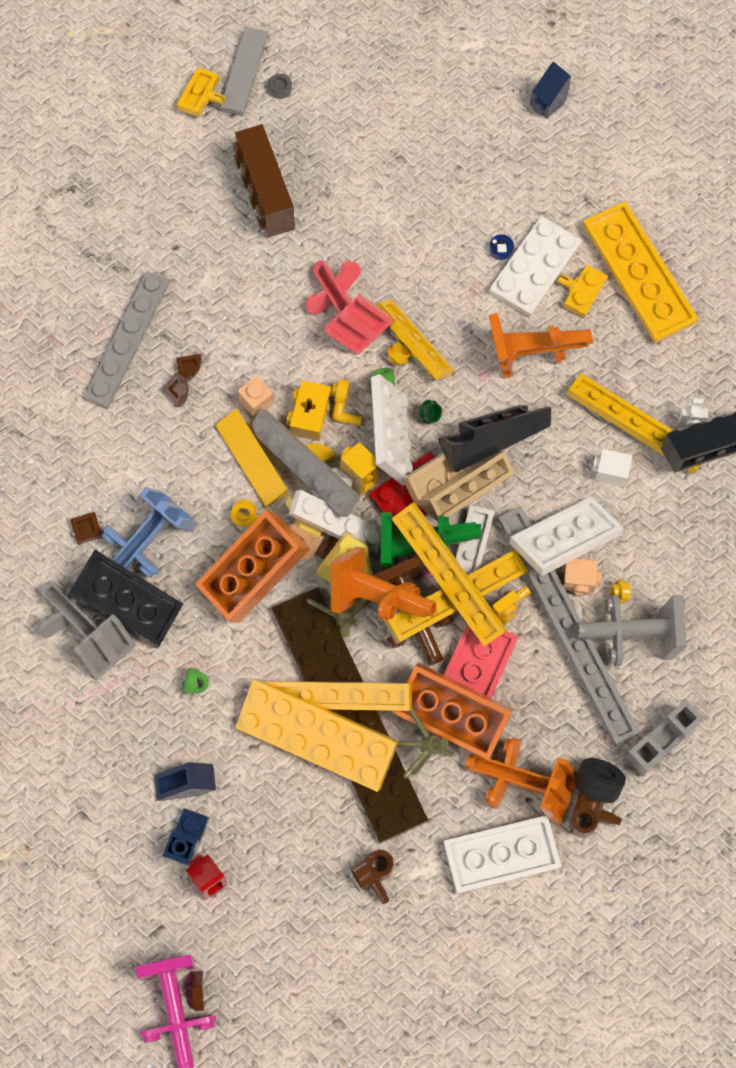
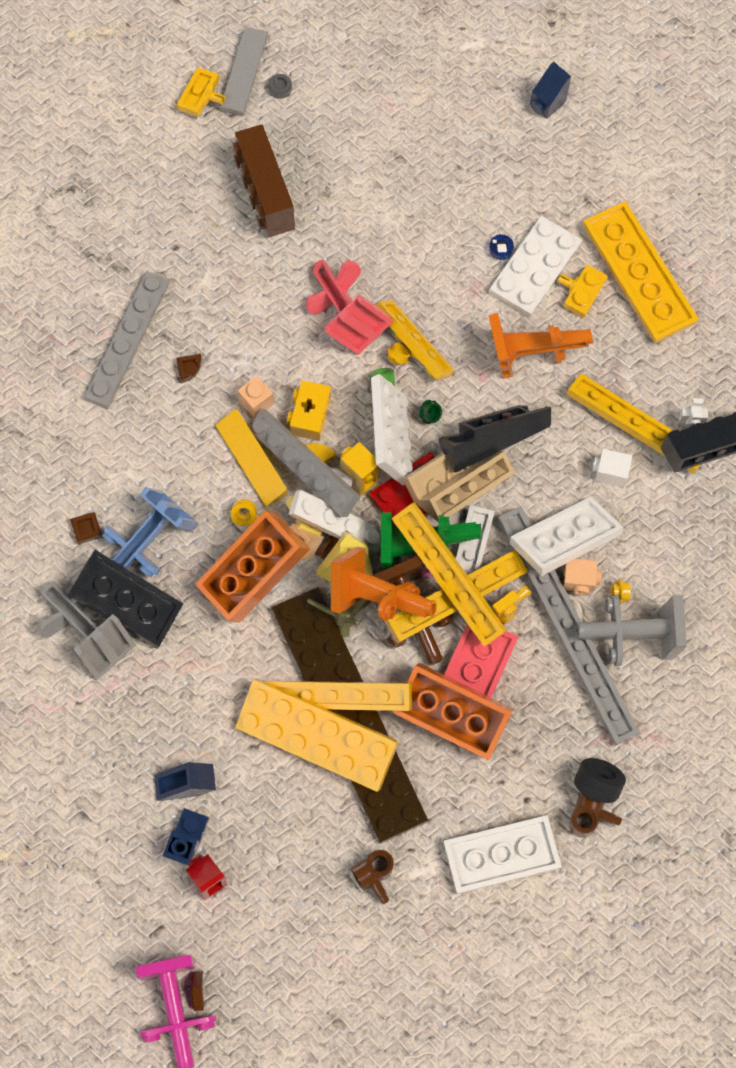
reddish brown tile [163,371,189,407] -> none
bright green tile [182,667,209,694] -> none
yellow plate [331,379,363,426] -> none
olive plant [397,707,454,779] -> none
orange piece [465,737,576,826] -> none
light grey arch [625,699,705,777] -> none

